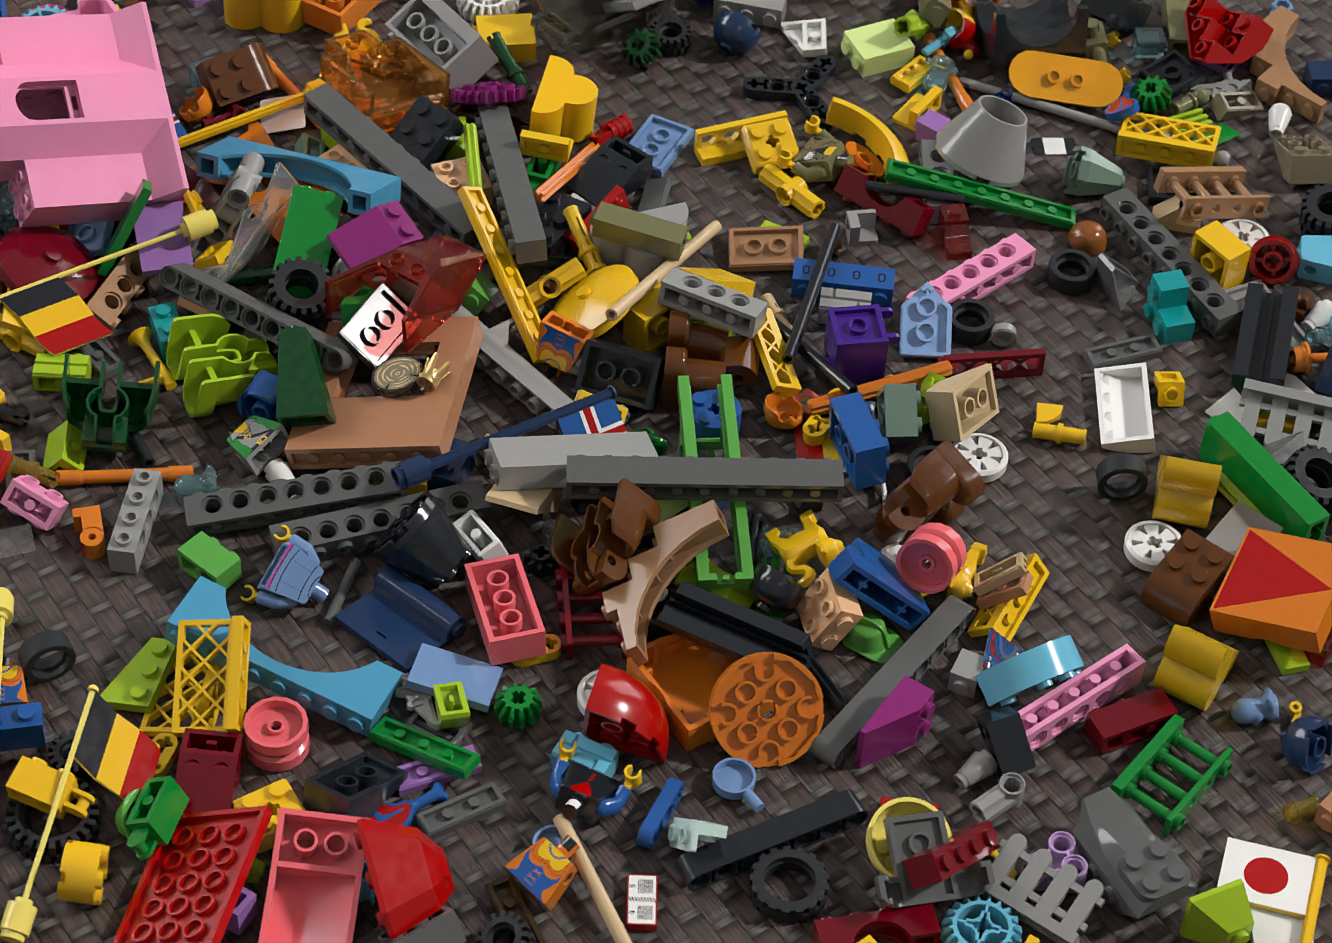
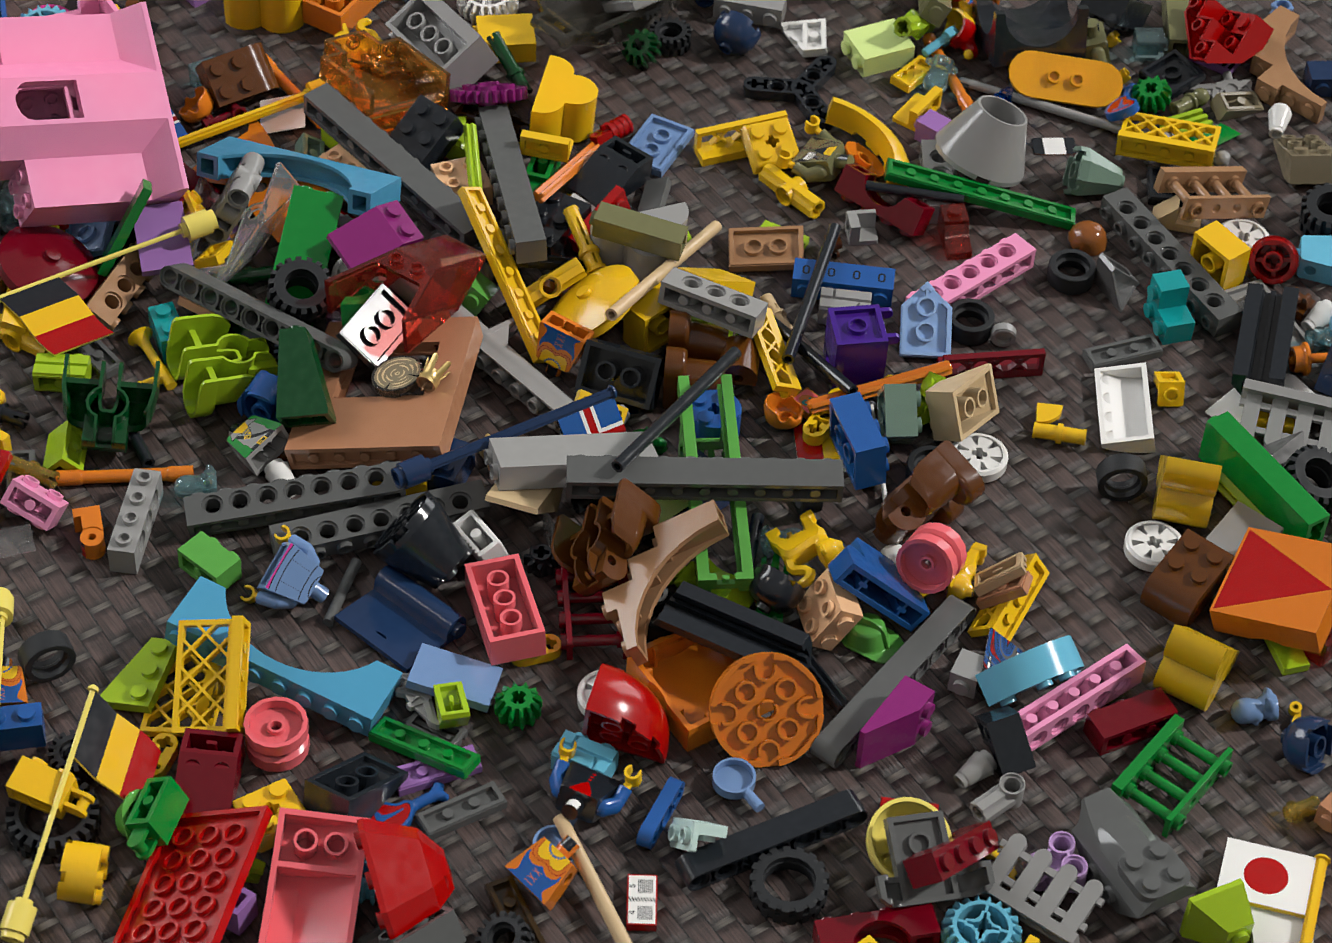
none -> black piece [611,347,742,473]

